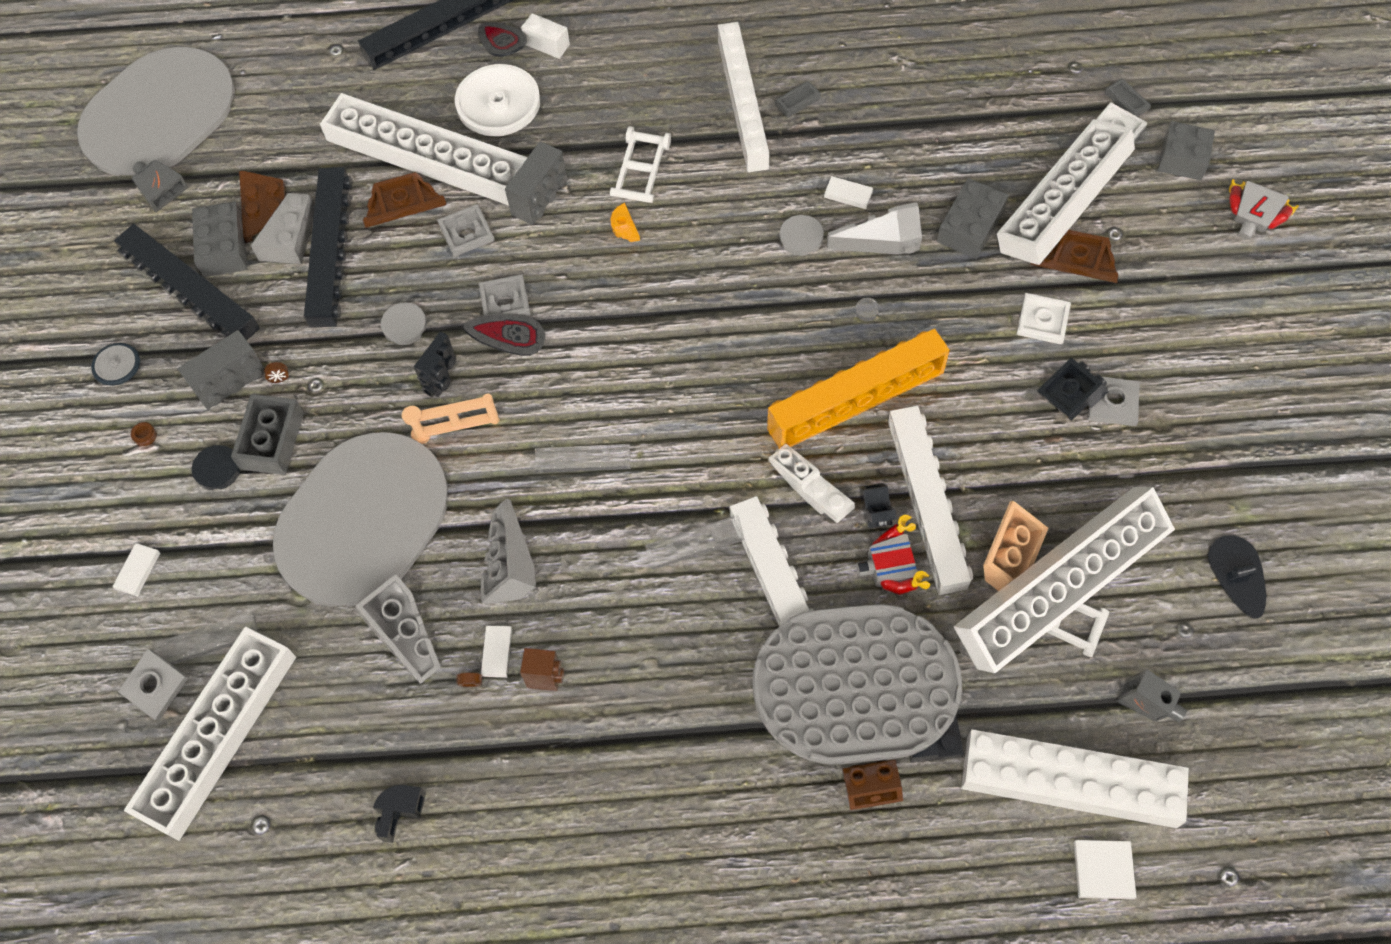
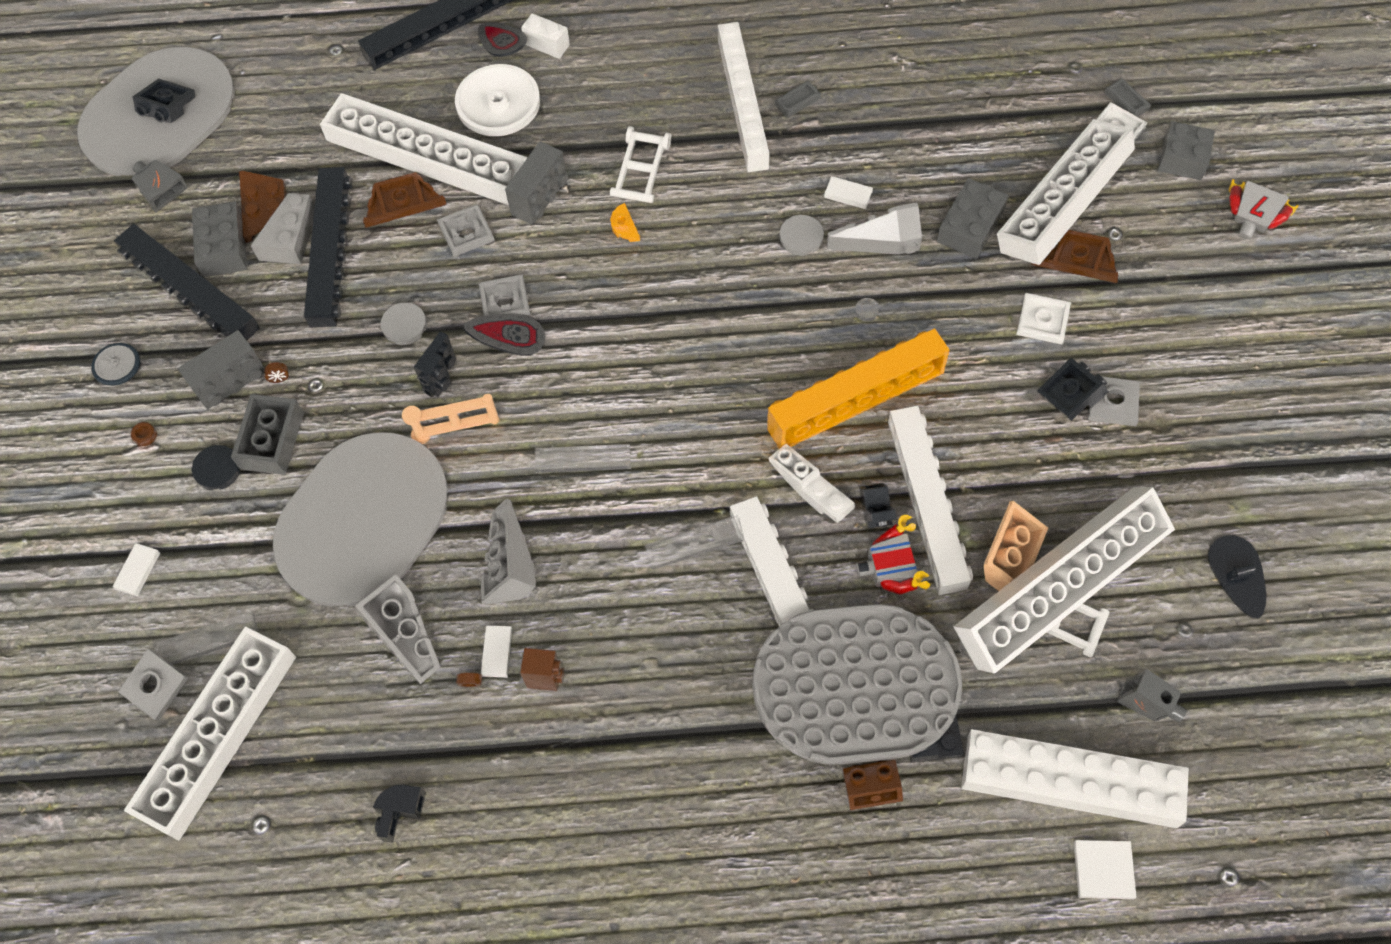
none -> black plate [132,78,195,123]

